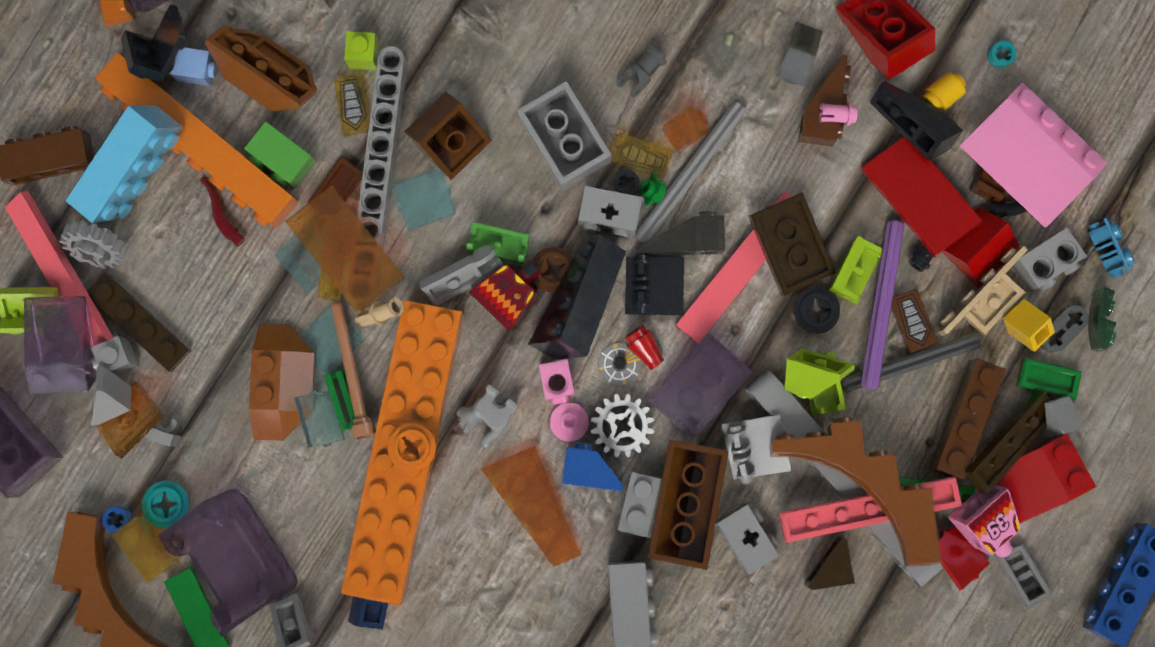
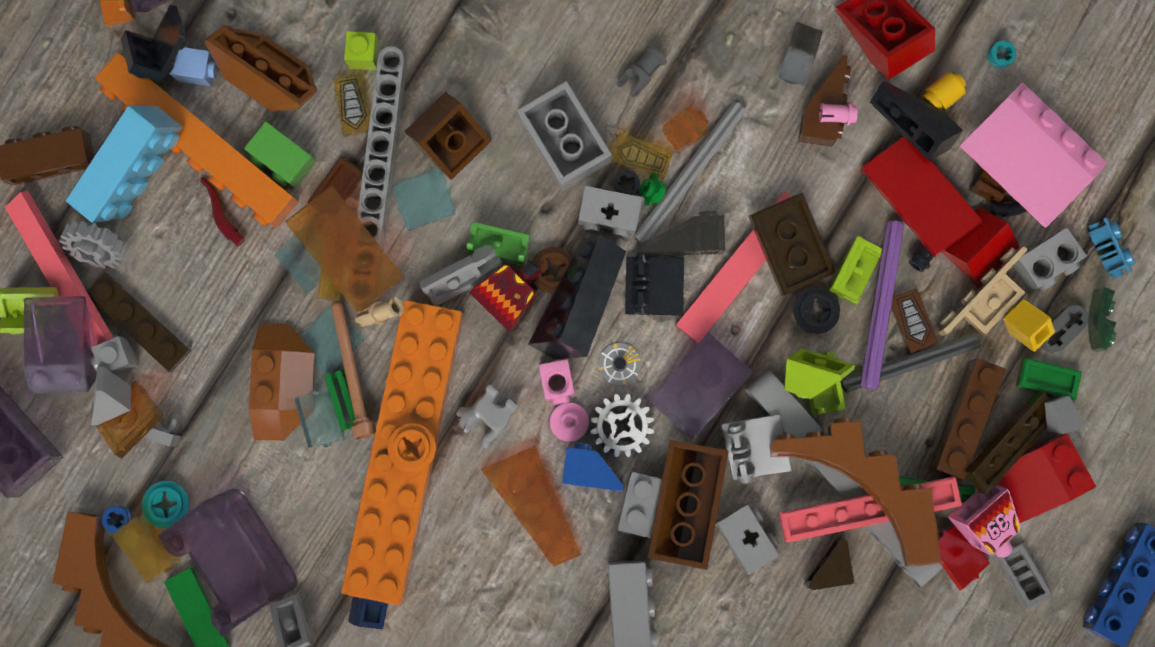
red cone [624,325,664,370] -> none

